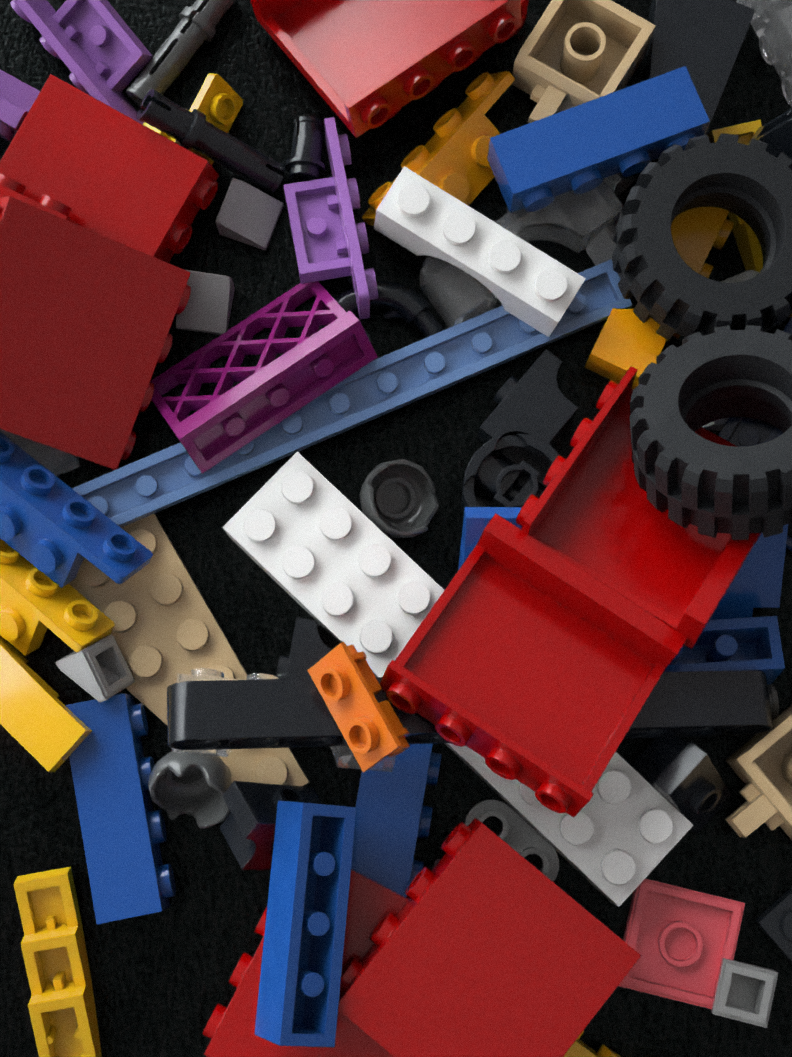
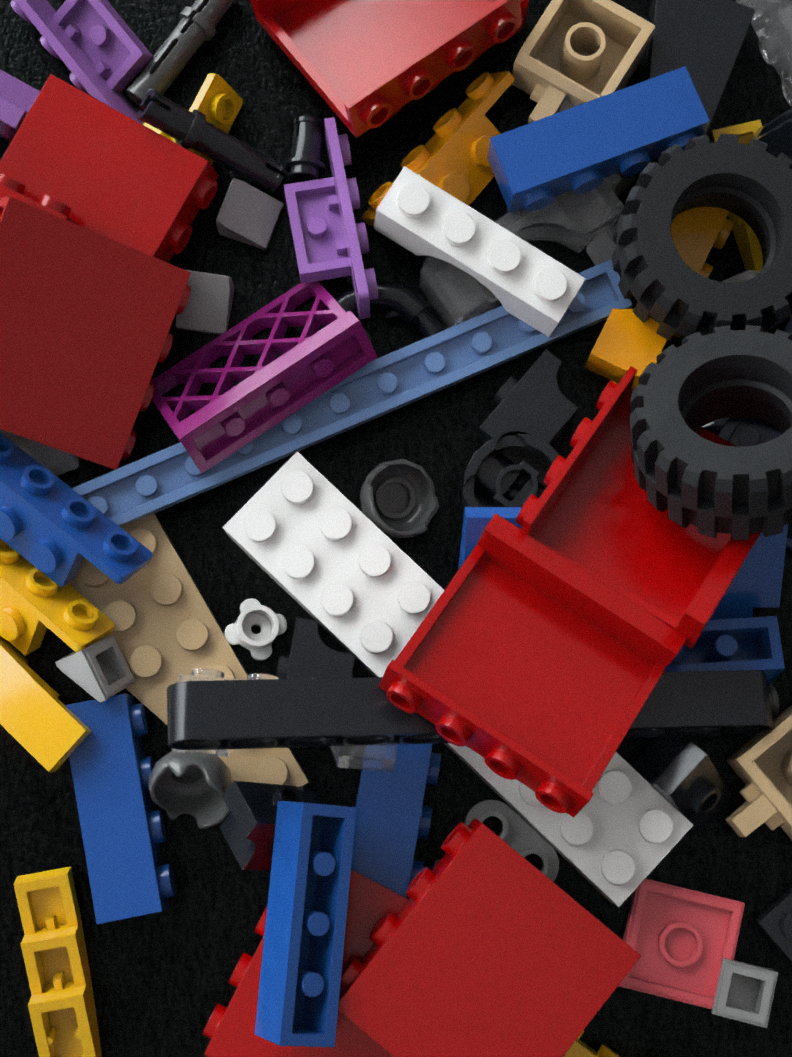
orange hinge [307,642,410,772] -> none
none -> white plate [224,598,287,660]

